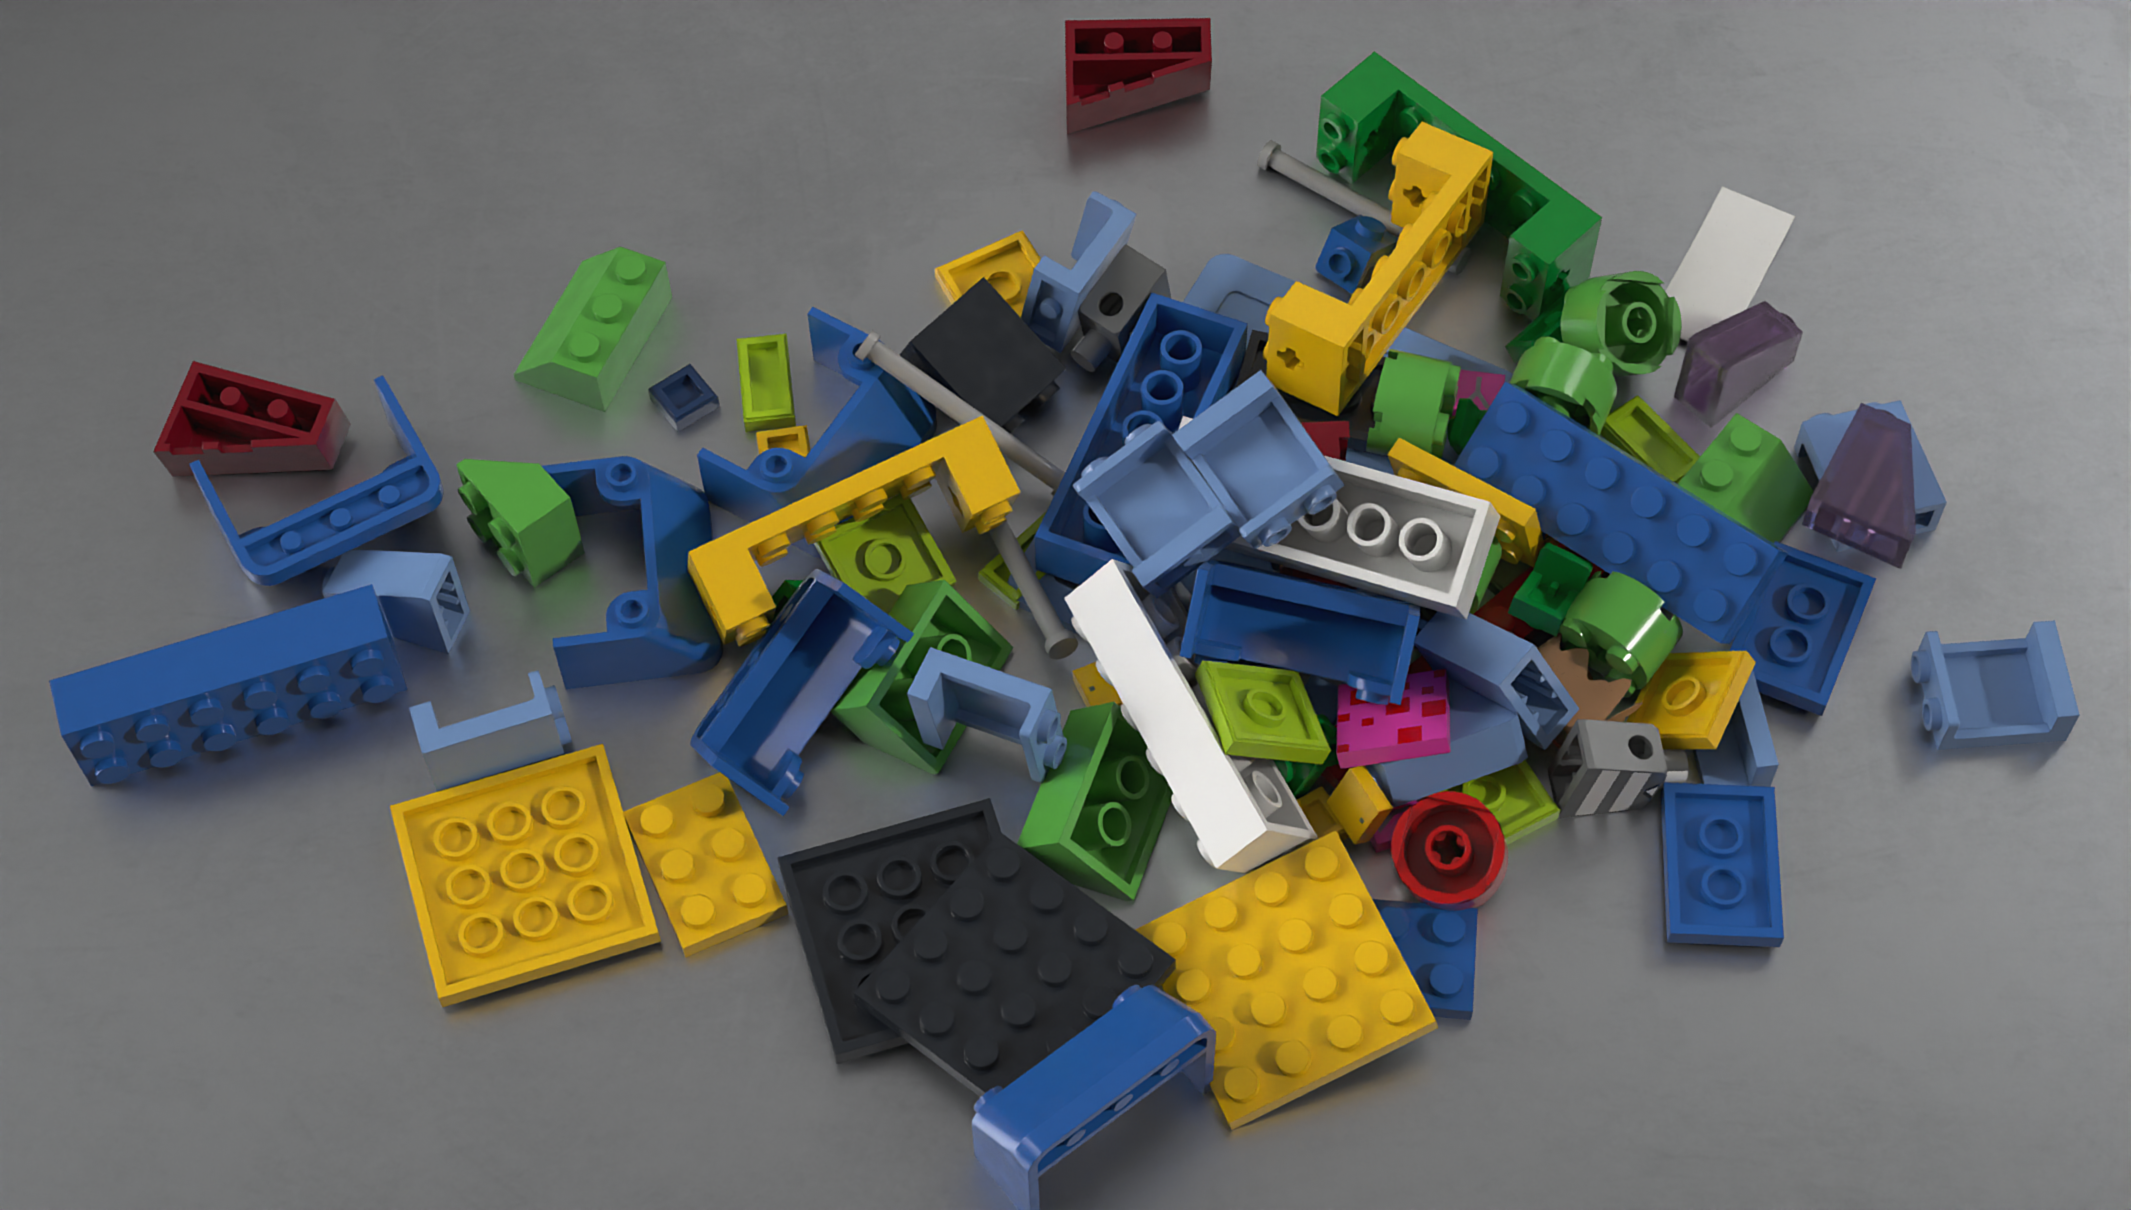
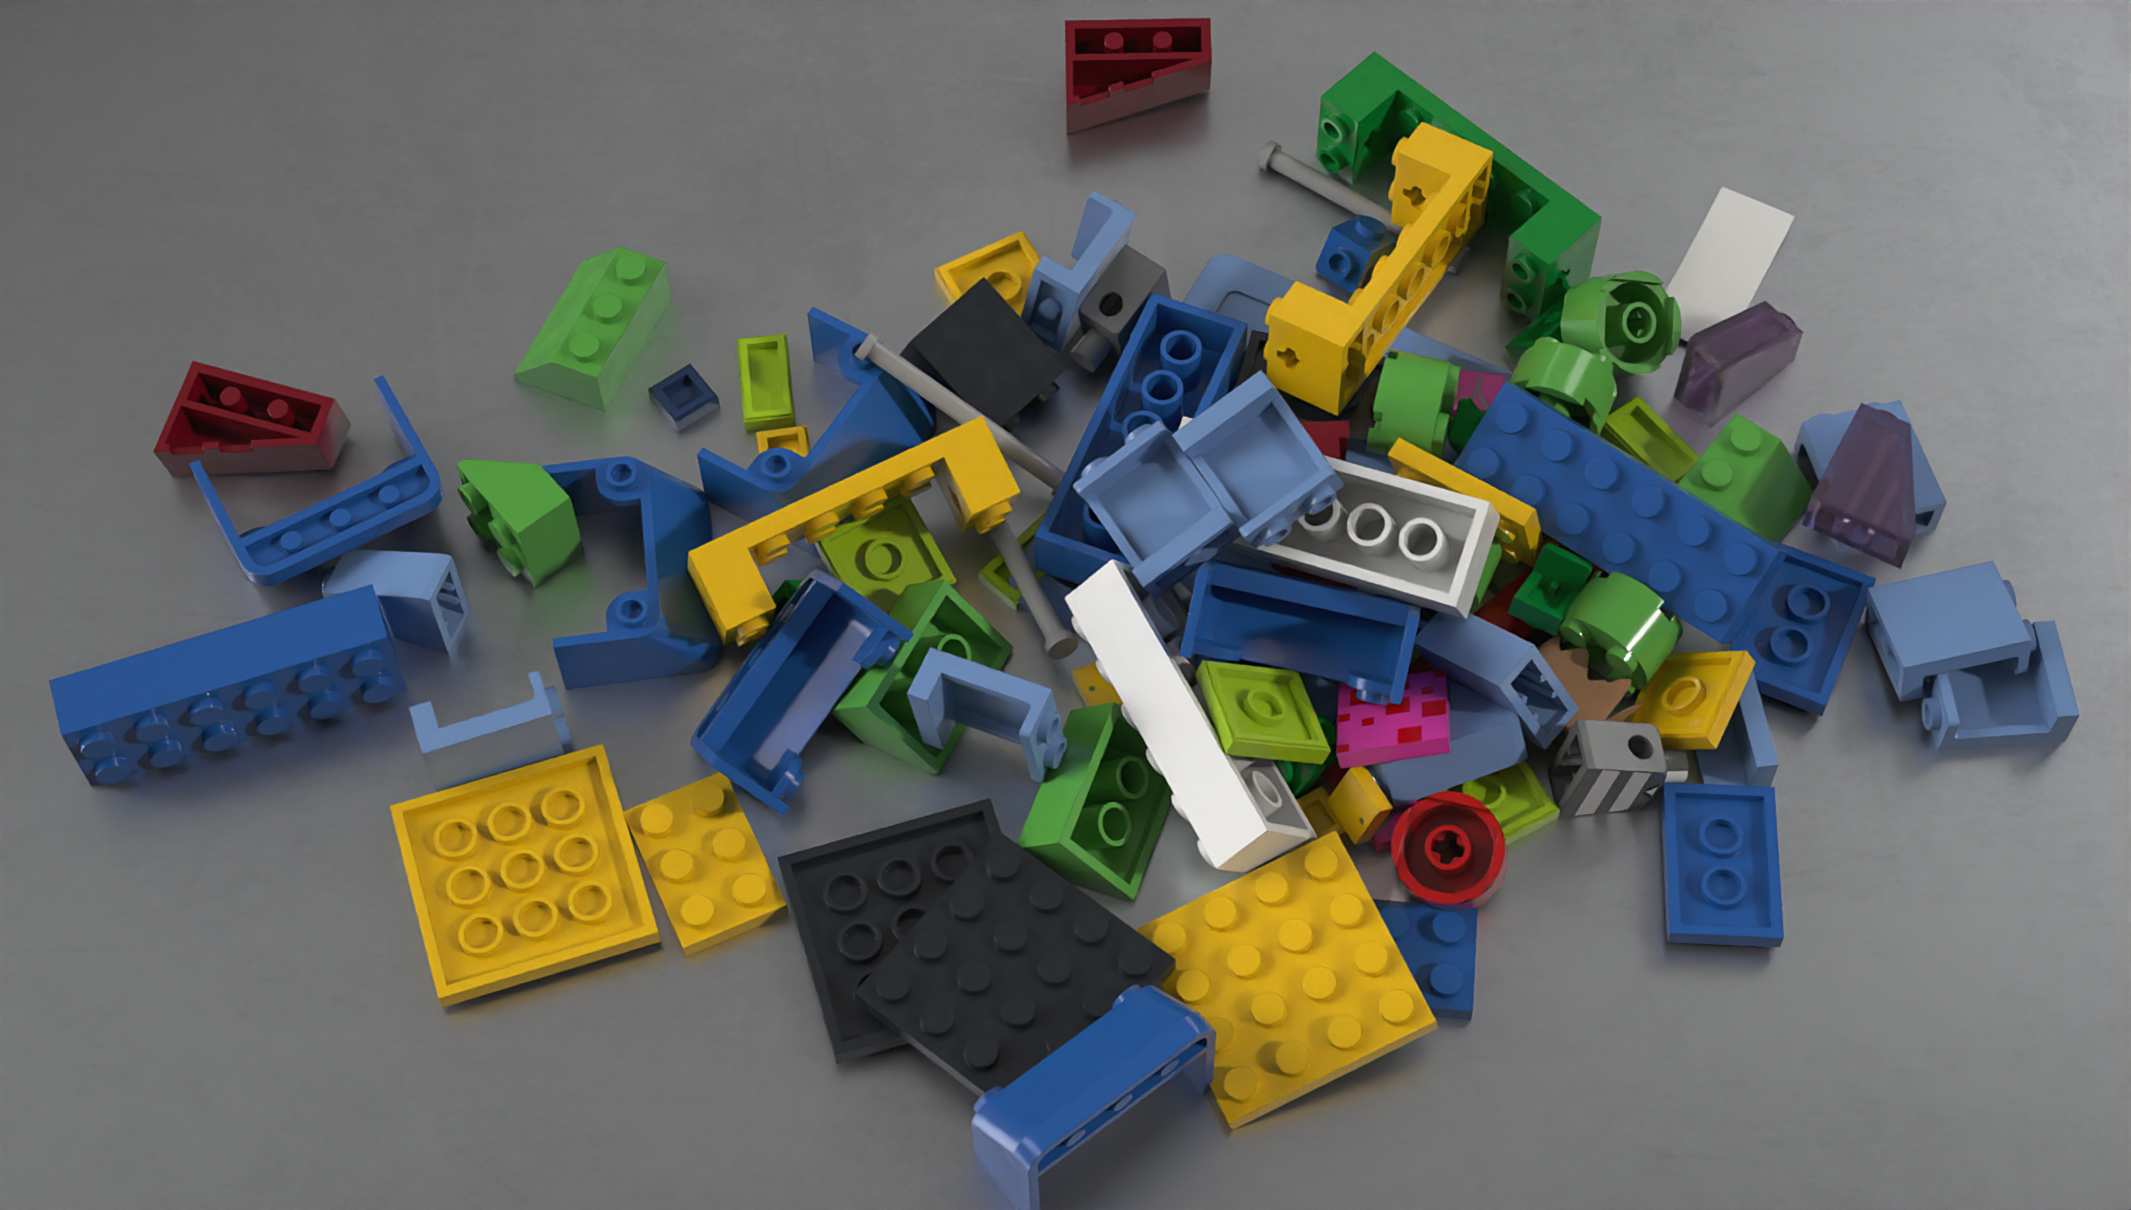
none -> medium blue panel [1865,561,2036,702]

